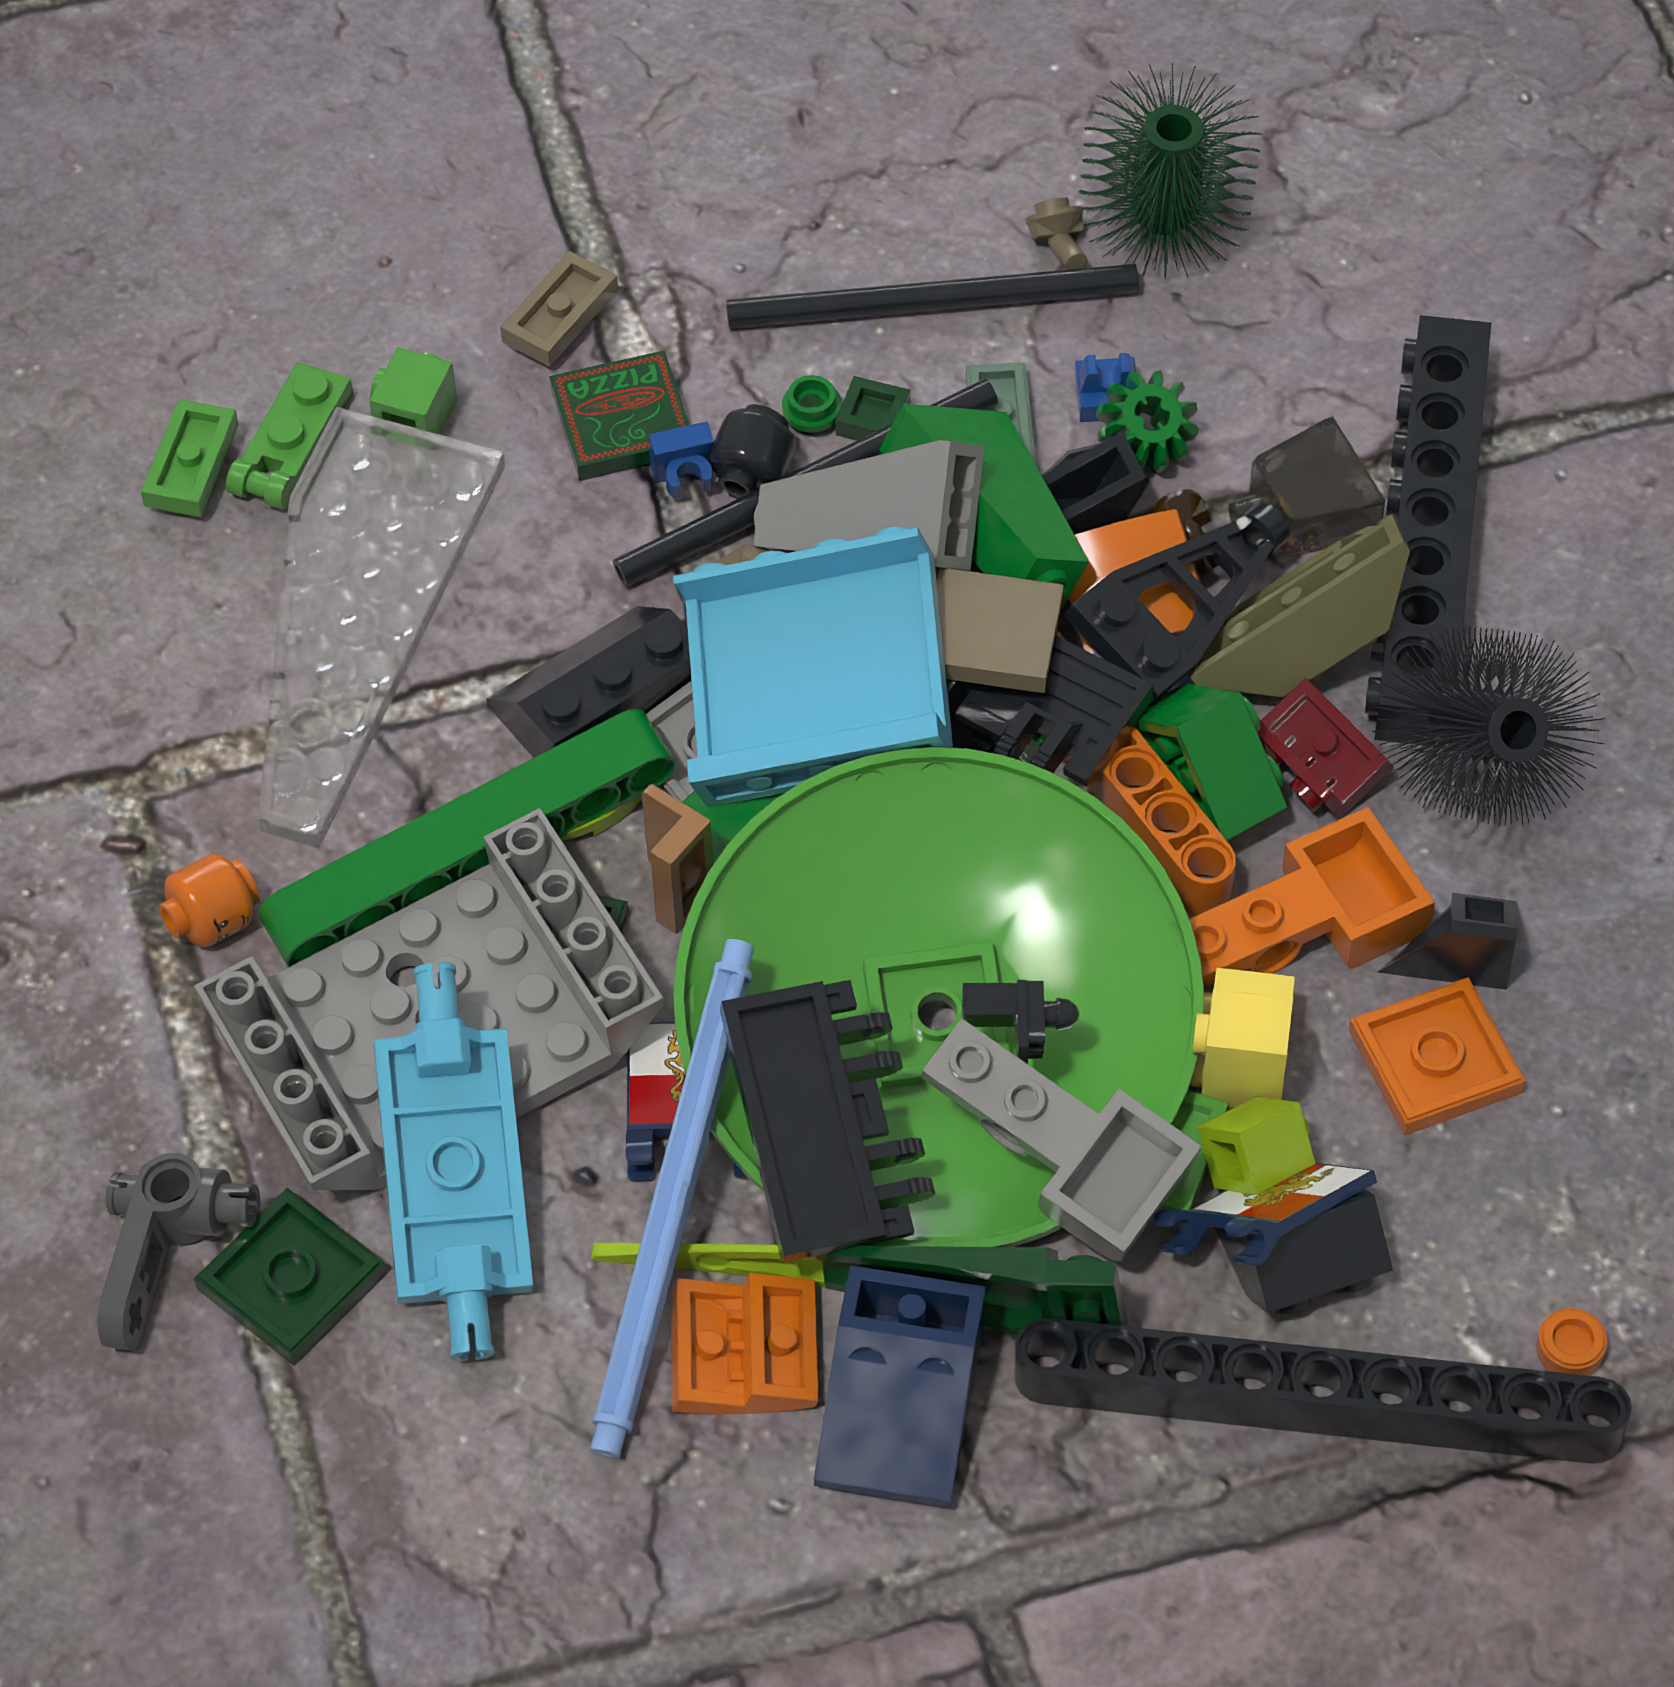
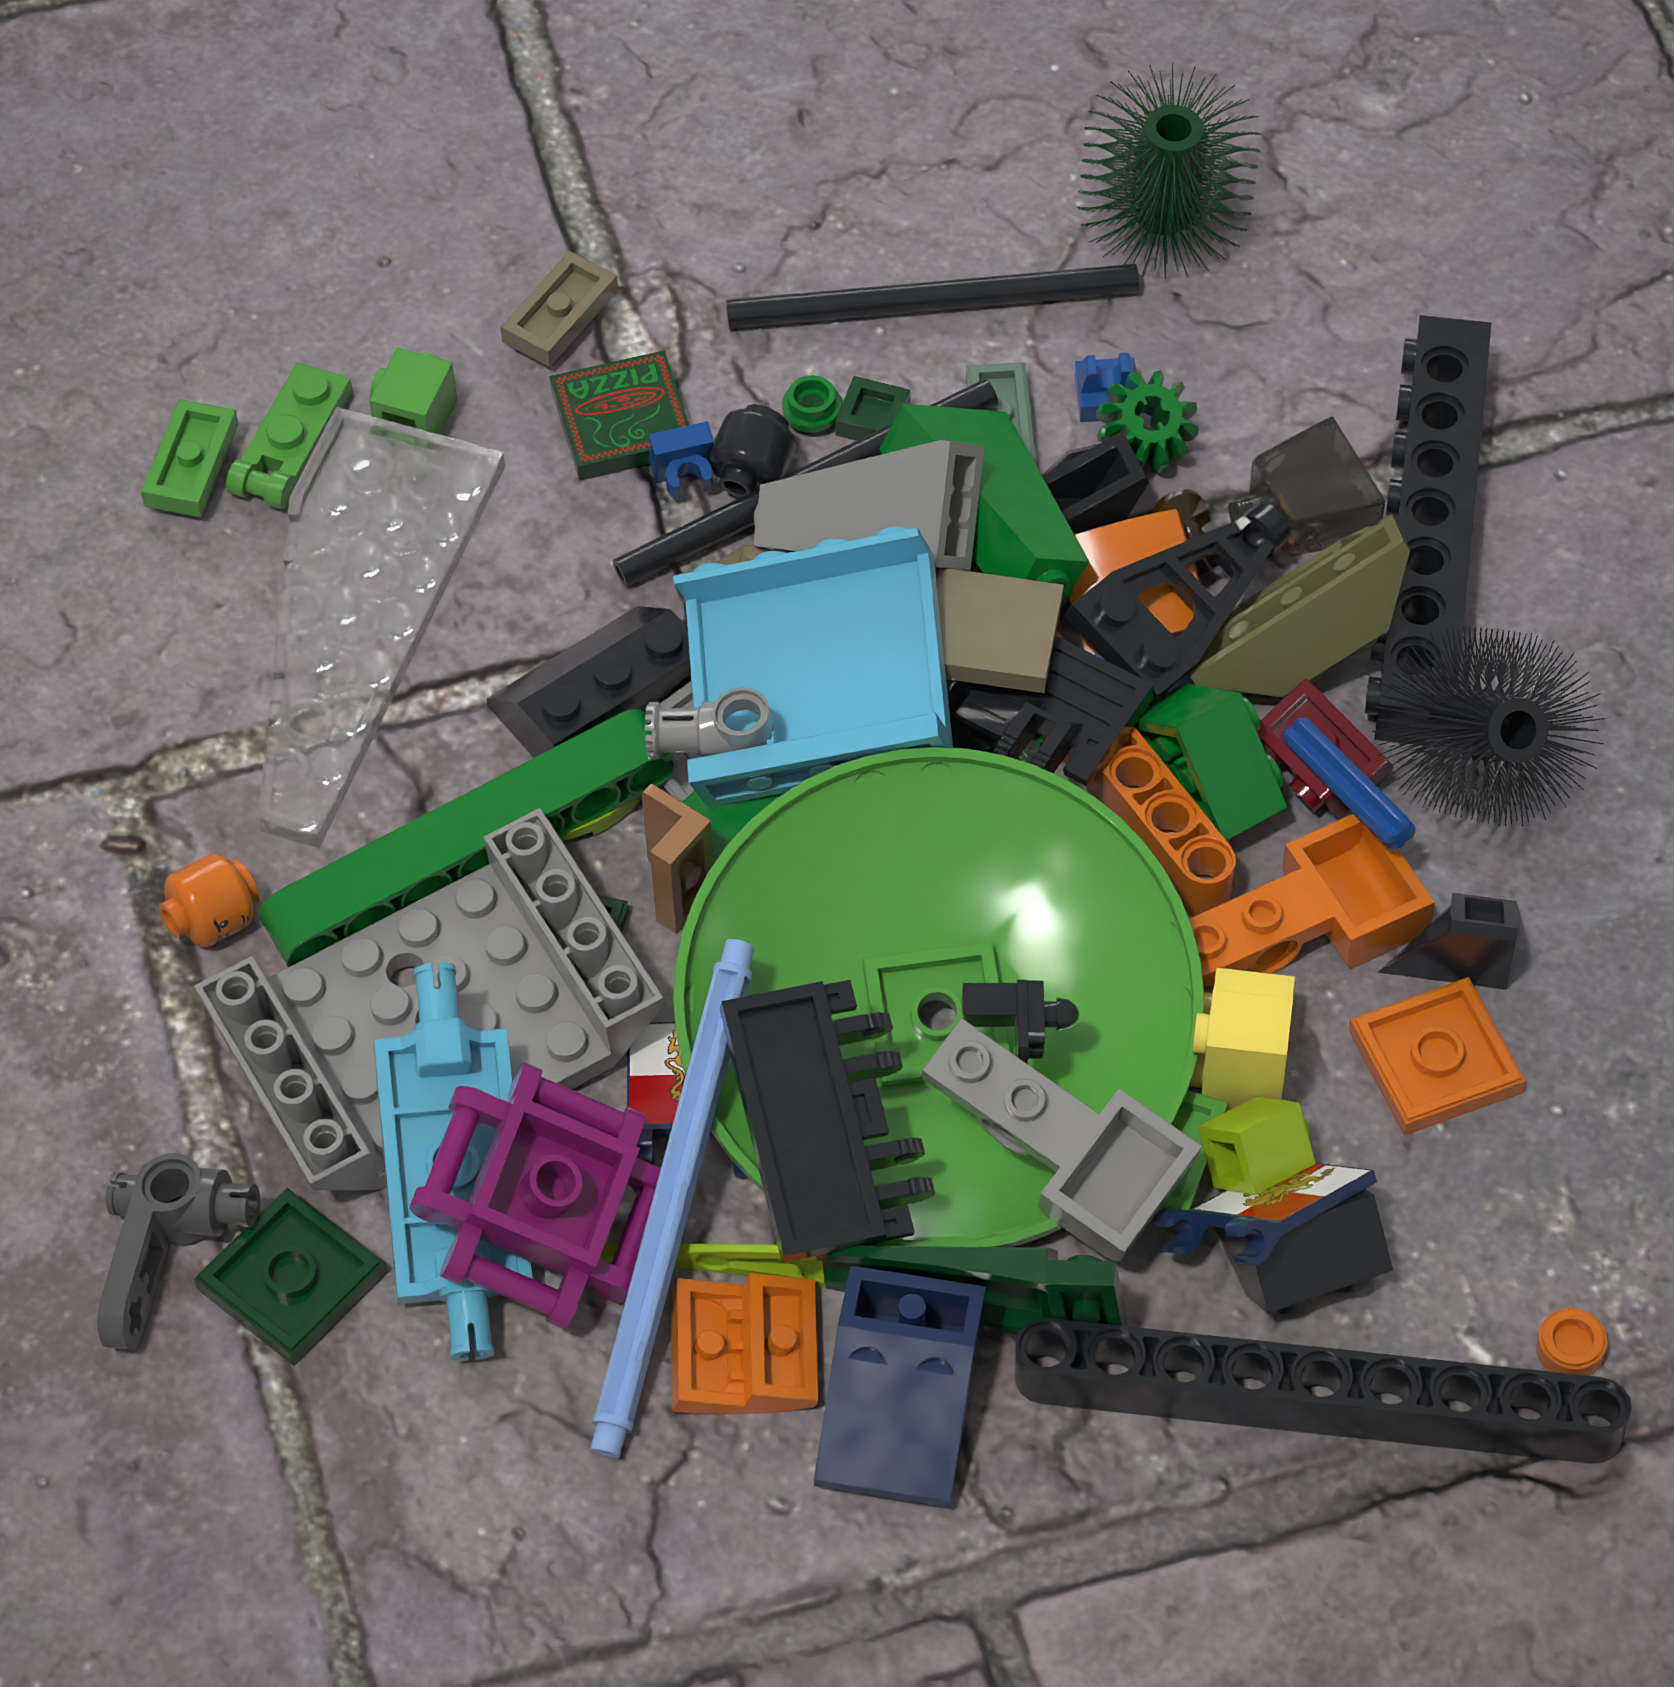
dark tan plate [1025,197,1087,270] -> none
none -> magenta brick [409,1062,661,1330]
none -> light grey connector [645,687,774,759]
none -> blue axle [1282,717,1416,850]

